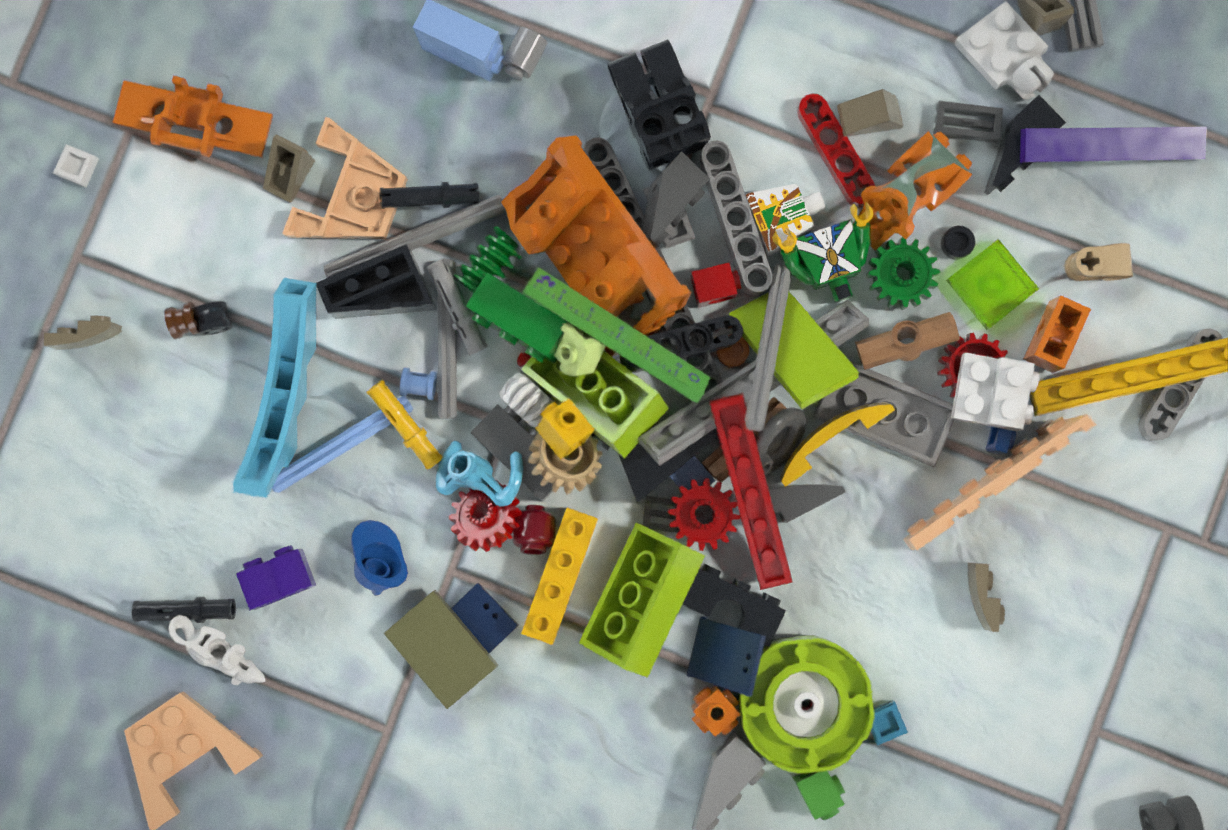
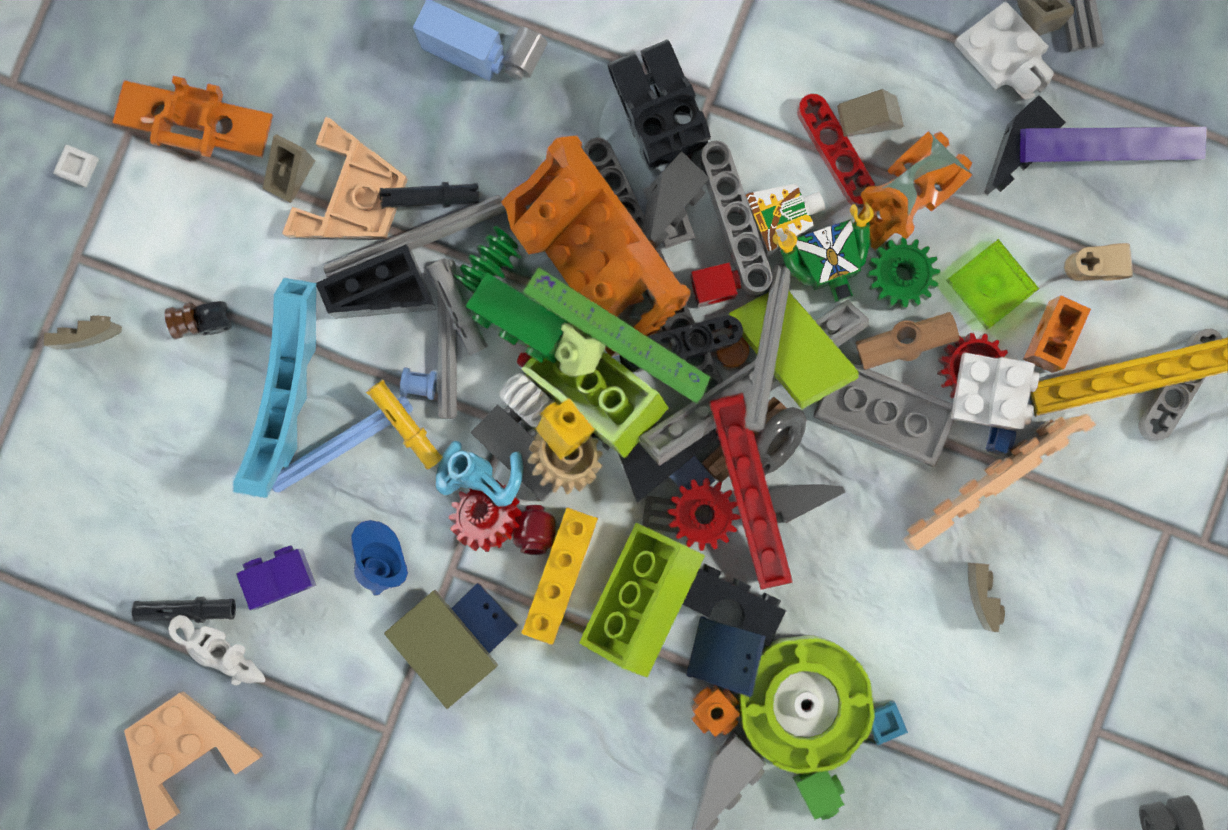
yellow slope [780,402,895,487] -> none
dark grey tile [933,101,1003,143] -> none
black tile [941,225,975,259] -> none

